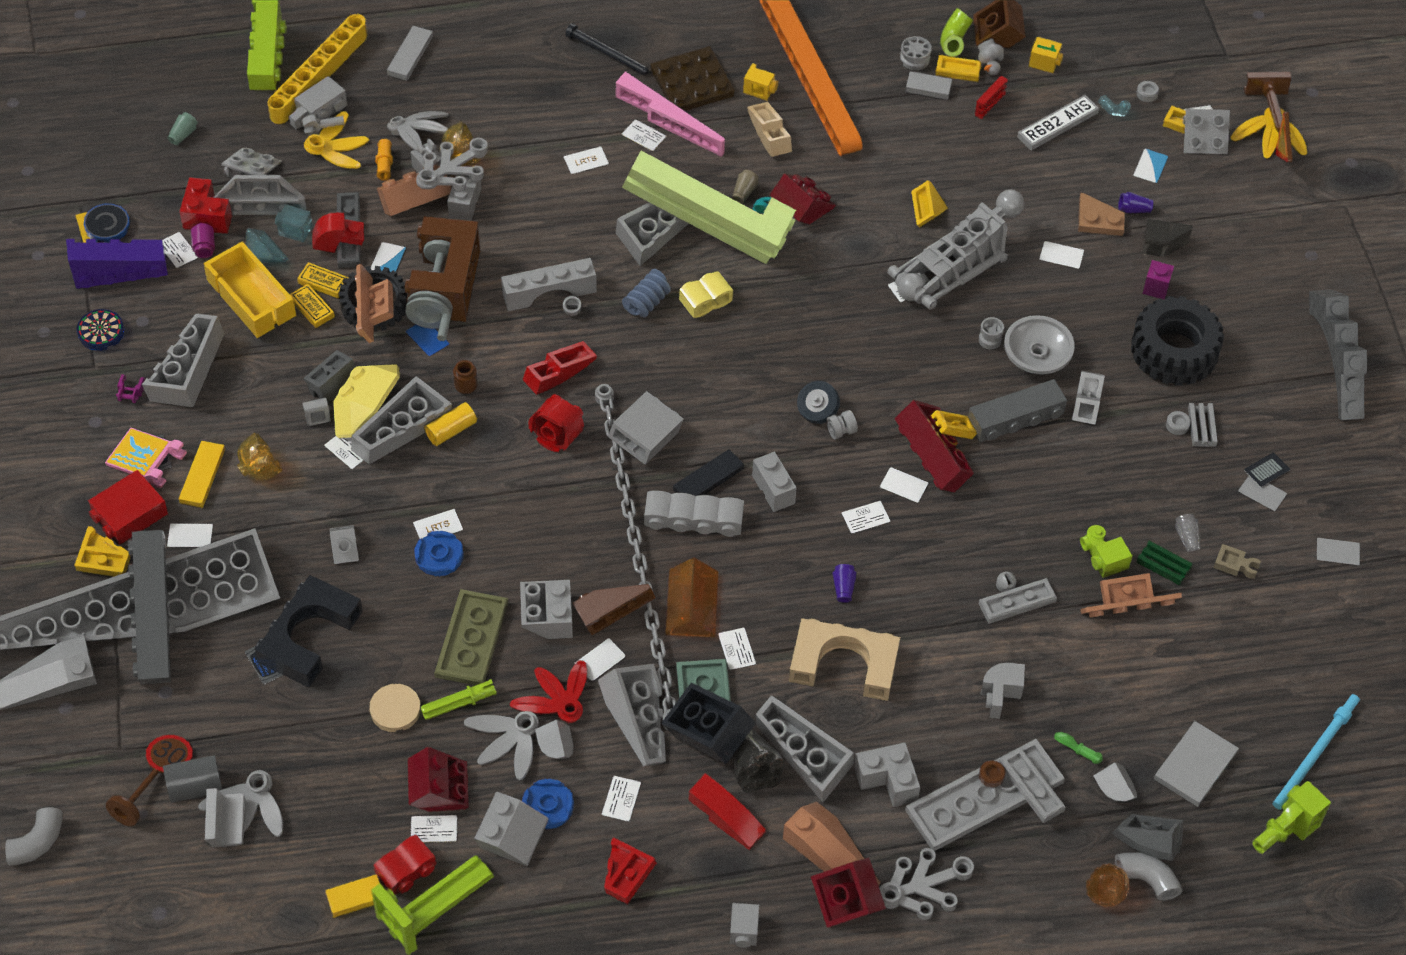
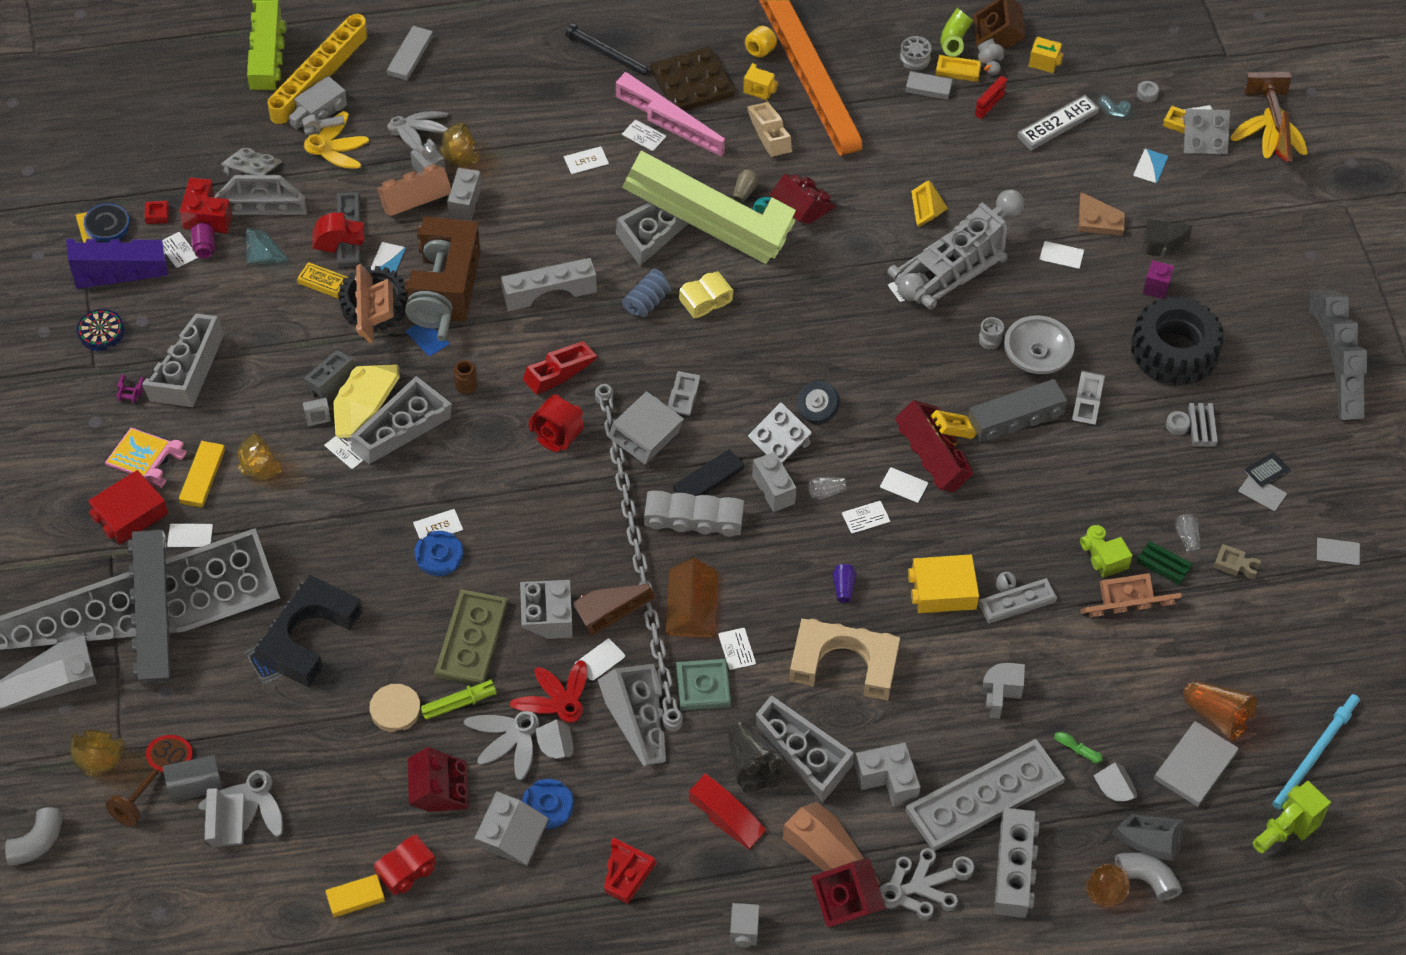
yellow wing [74,526,131,577] -> none
sand green cone [167,112,198,146] -> none
yellow piece [203,241,296,338] -> none
clear light blue brick [275,204,313,242] -> none
yellow tile [289,284,335,328] -> none
light grey bracket [330,525,359,564] -> none
lime bracket [371,855,494,955] -> none
light orange pin [375,139,393,181] -> none
white sticker [411,815,457,842] -> none
light grey plant [416,138,488,191] -> none
yellow pin [424,402,477,446] -> none
light grey hinge [563,296,581,316] -> none
white sticker [602,776,641,821] -> none
black brick [661,683,756,764] -> none
light grey wheel [826,410,858,440] -> none
reddish brown tile [979,760,1006,788] -> none
light grey tile [999,748,1066,823] -> none
dark purple cone [1118,192,1153,214] -> none
none -> clear yellow cylinder [70,730,124,777]
none -> red tile [145,201,169,224]
none -> light grey slope [668,371,701,416]
none -> yellow head [745,26,777,58]
none -> hinge [748,402,812,463]
none -> clear cone [809,476,846,500]
none -> yellow brick [908,555,979,613]
none -> light grey brick [994,808,1039,918]
none -> clear orange cone [1183,680,1258,741]

